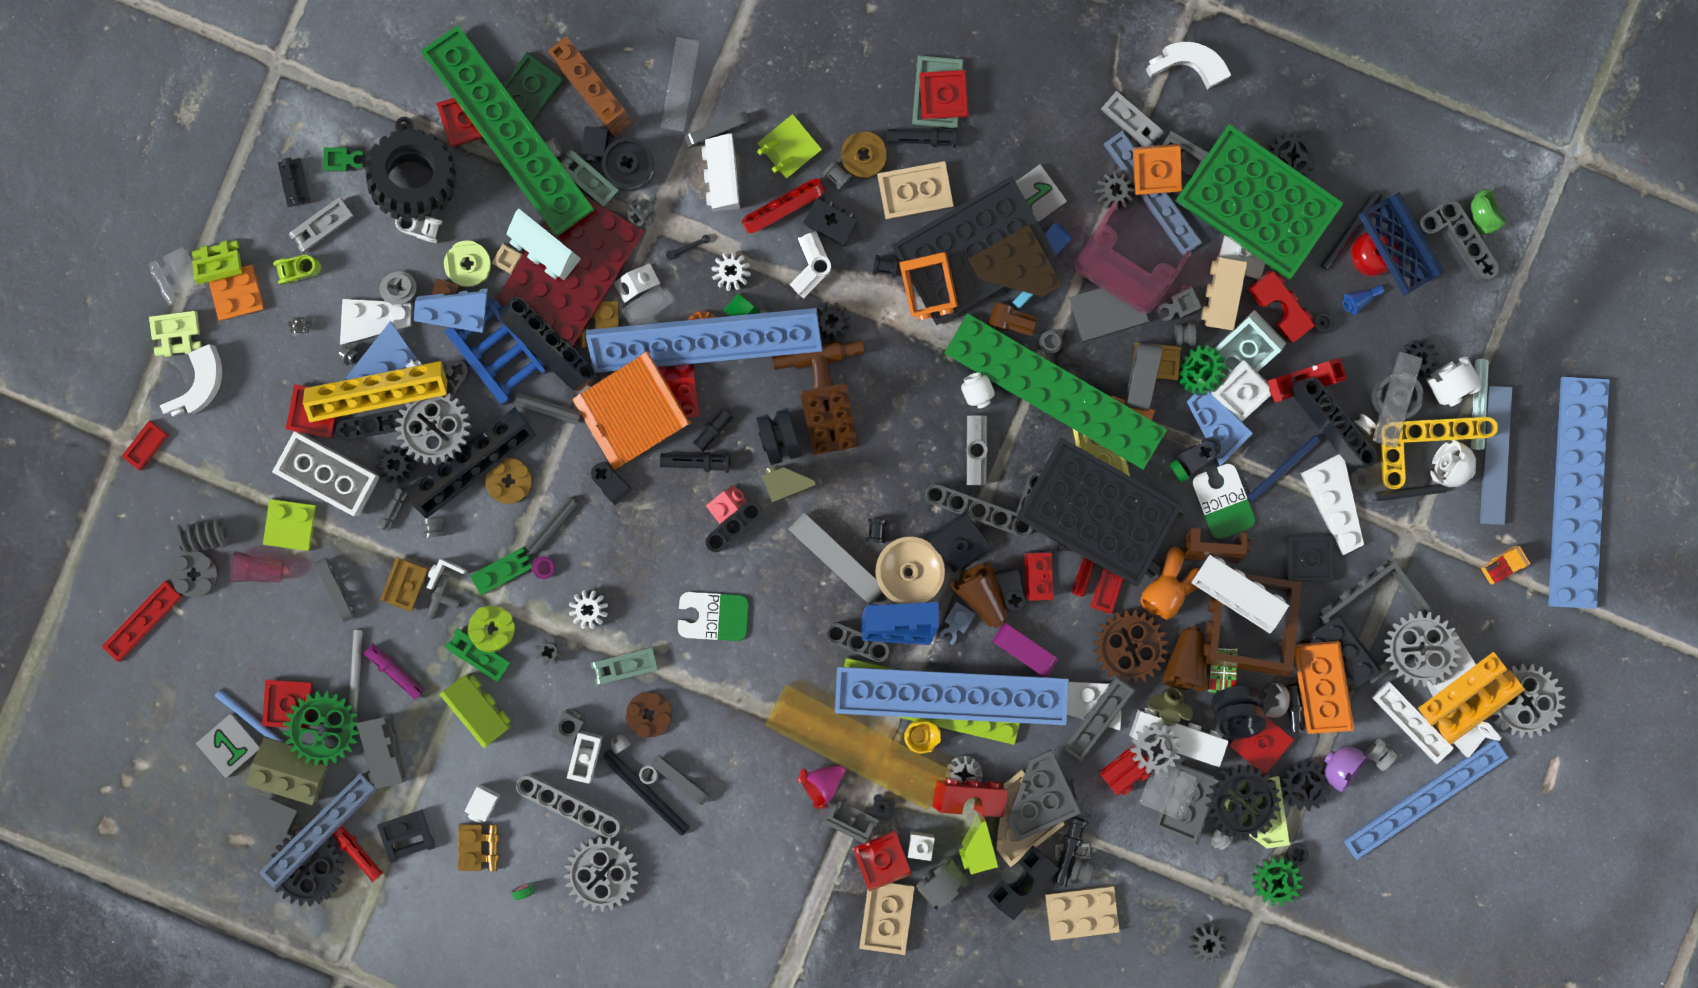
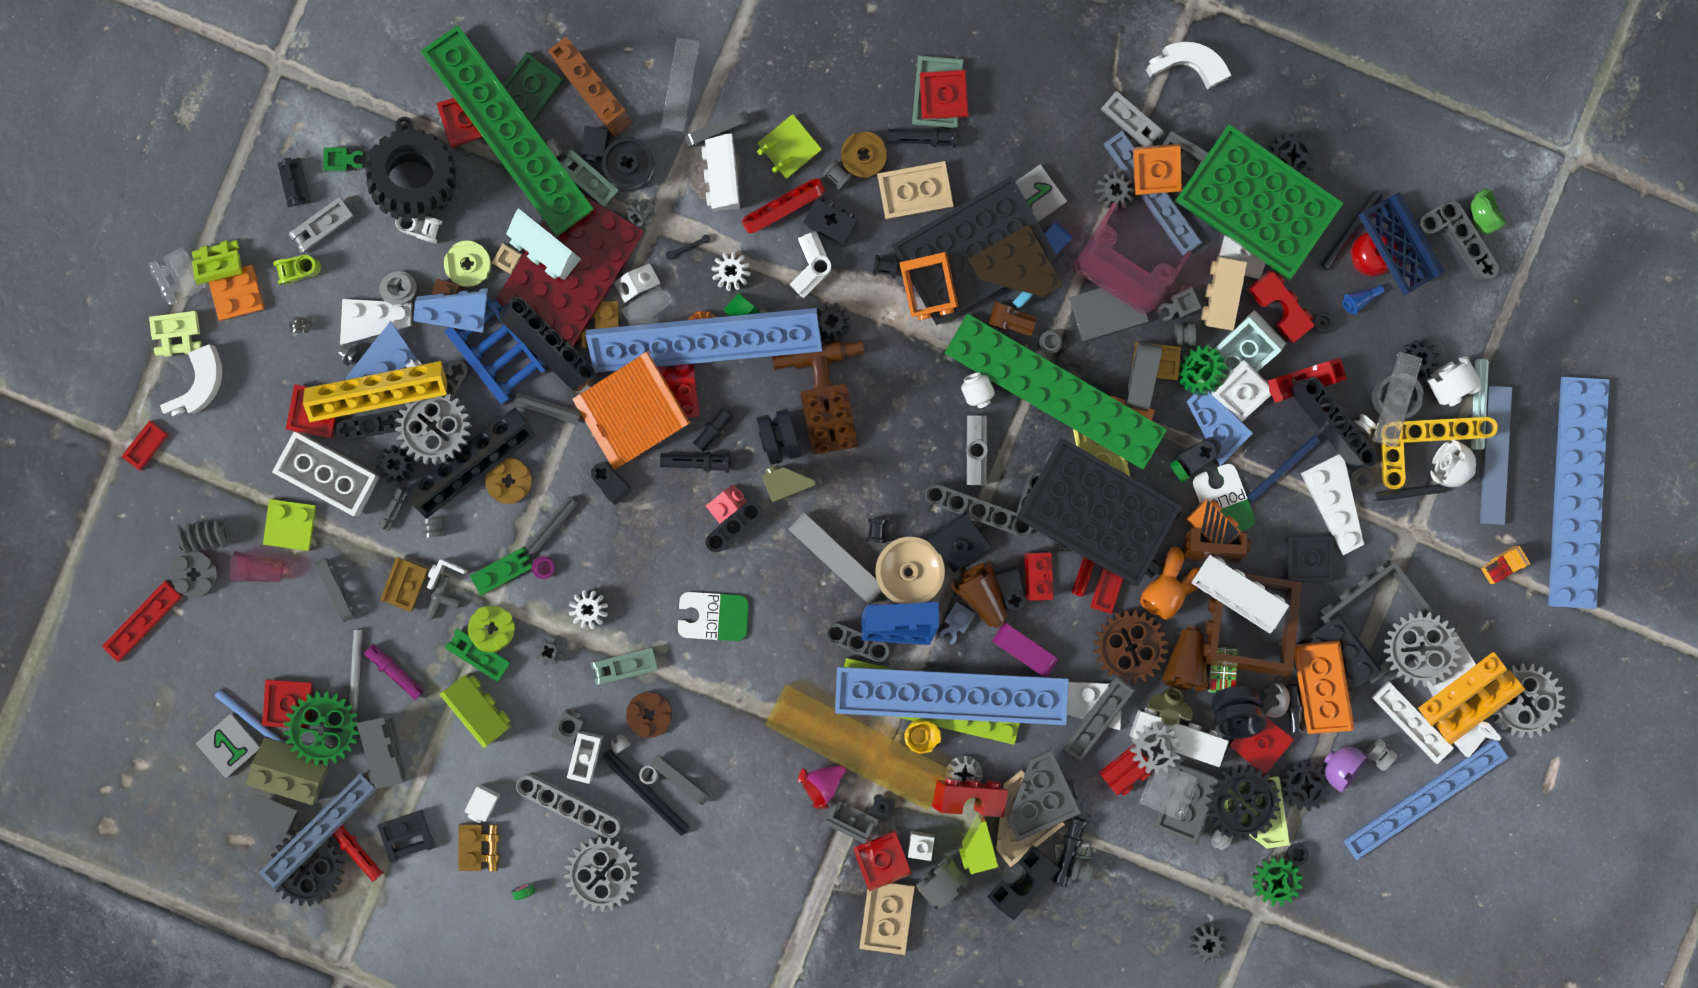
tan plate [1045,885,1120,941] -> none
none -> brick [1185,499,1240,544]

